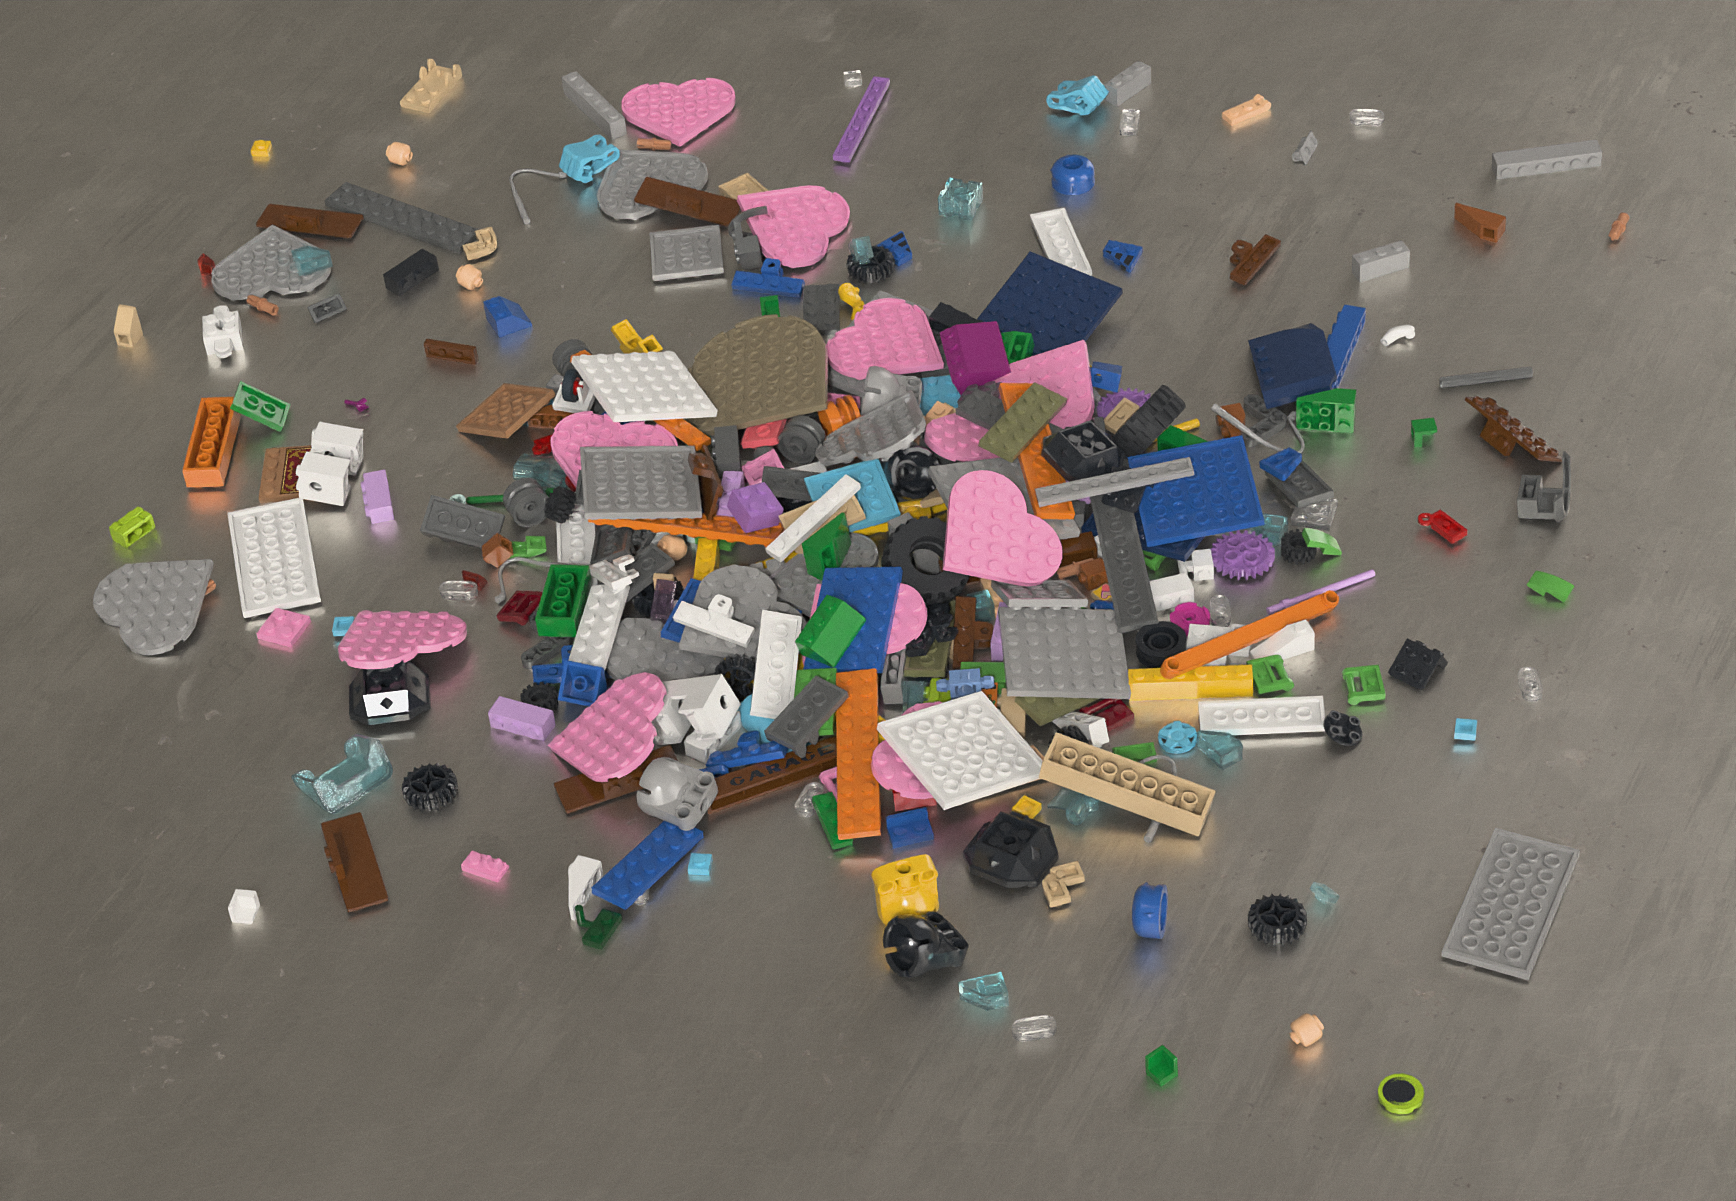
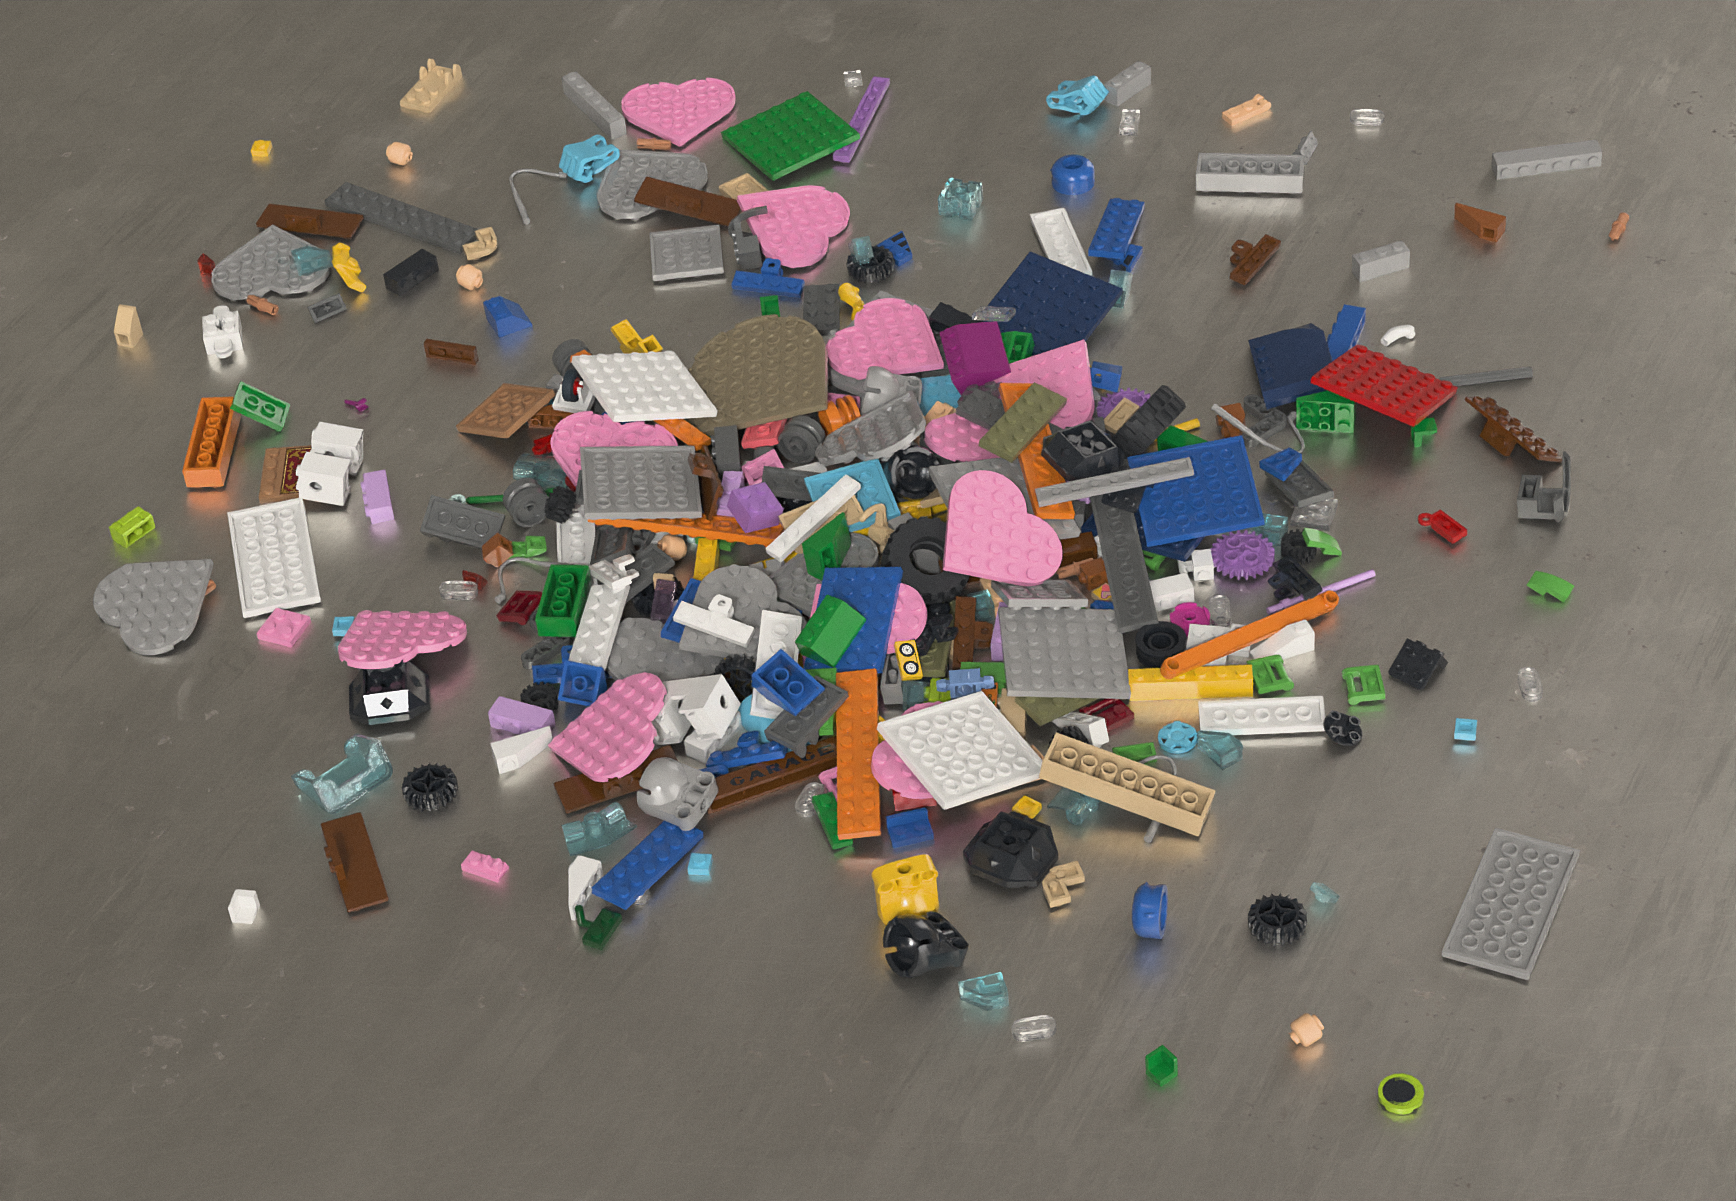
none -> yellow plate [332,242,366,293]
none -> white slope [490,726,553,774]
none -> clear light blue panel [561,801,637,856]
none -> green plate [721,91,860,181]
none -> blue slope [752,649,825,716]
none -> tan piece [858,503,894,555]
none -> tile [894,640,923,681]
none -> clear tile [972,306,1016,322]
none -> blue plate [1088,198,1145,259]
none -> clear light blue slope [1109,270,1133,308]
none -> light grey brick [1196,153,1304,194]
none -> black plate [1267,554,1323,601]
none -> red plate [1310,345,1458,427]

